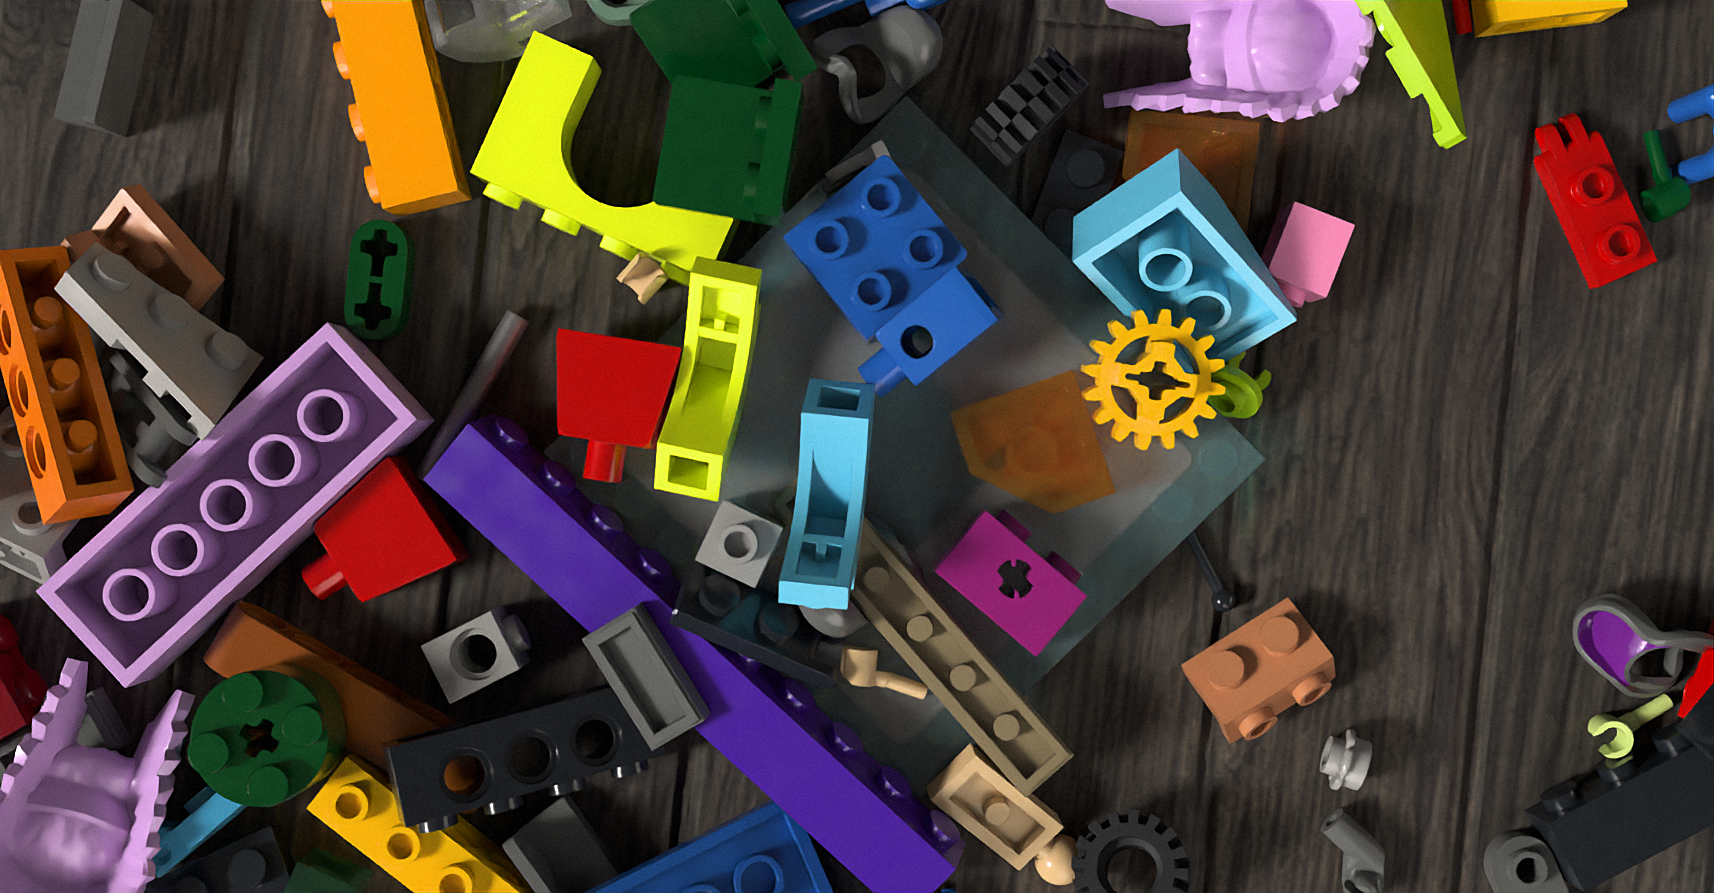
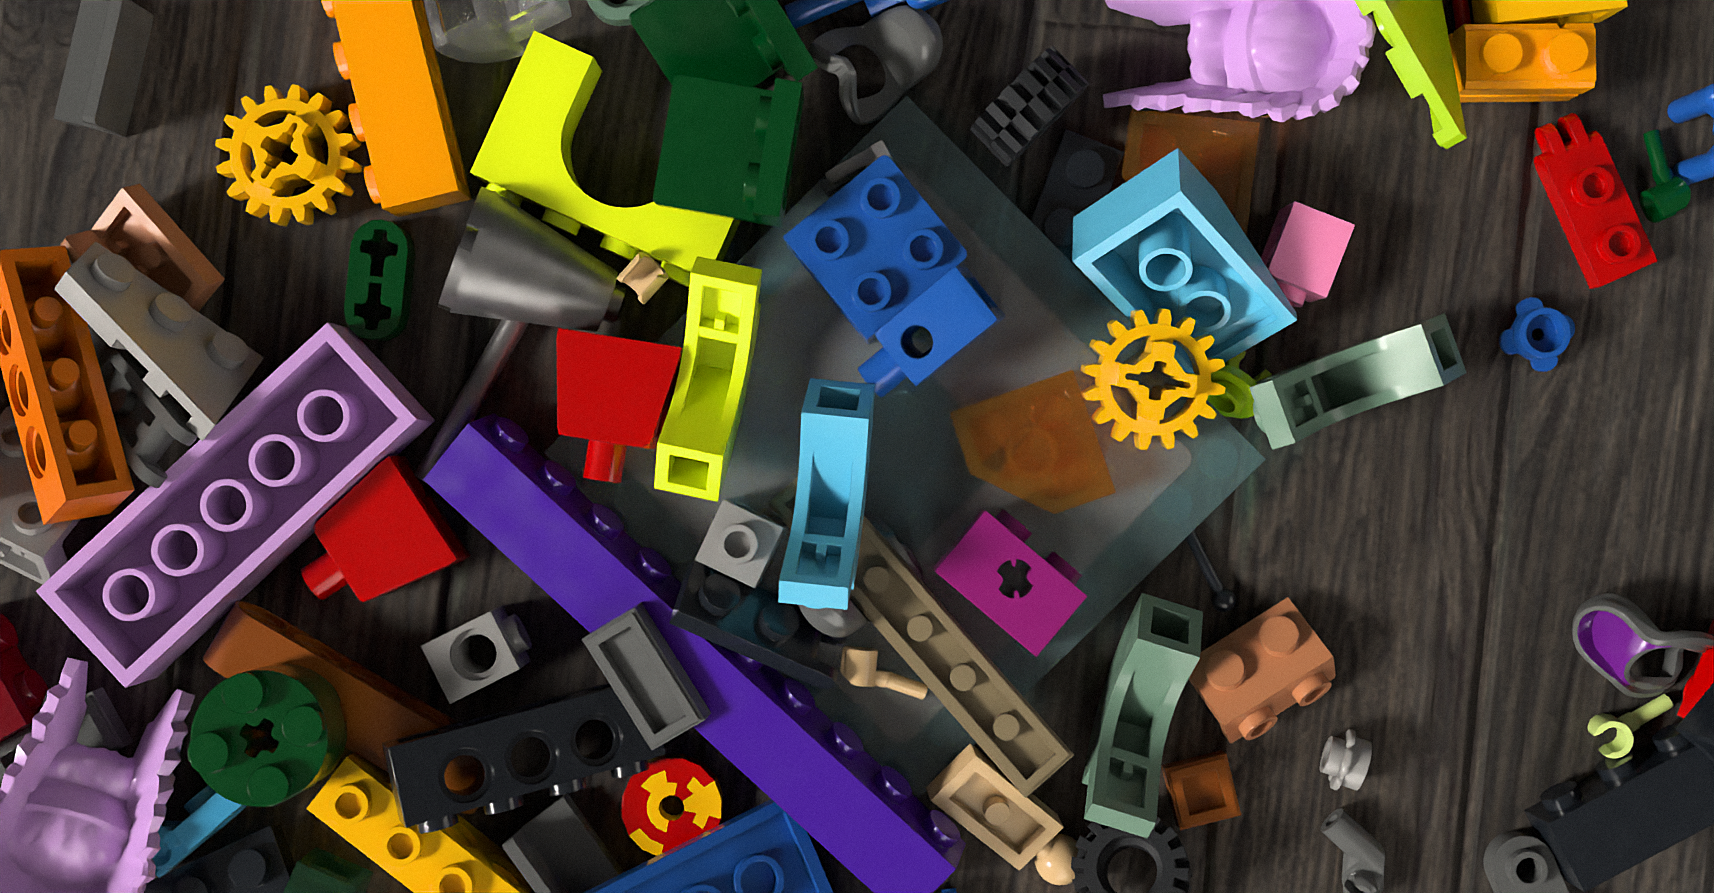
none -> yellow gear [215,84,362,227]
none -> flat silver cone [438,187,626,332]
none -> piece [622,754,723,856]
none -> sand green arch [1082,593,1203,838]
none -> dark orange tile [1161,750,1241,830]
none -> sand green arch [1249,313,1467,450]
none -> light orange brick [1448,23,1596,103]
none -> blue plate [1499,297,1575,372]

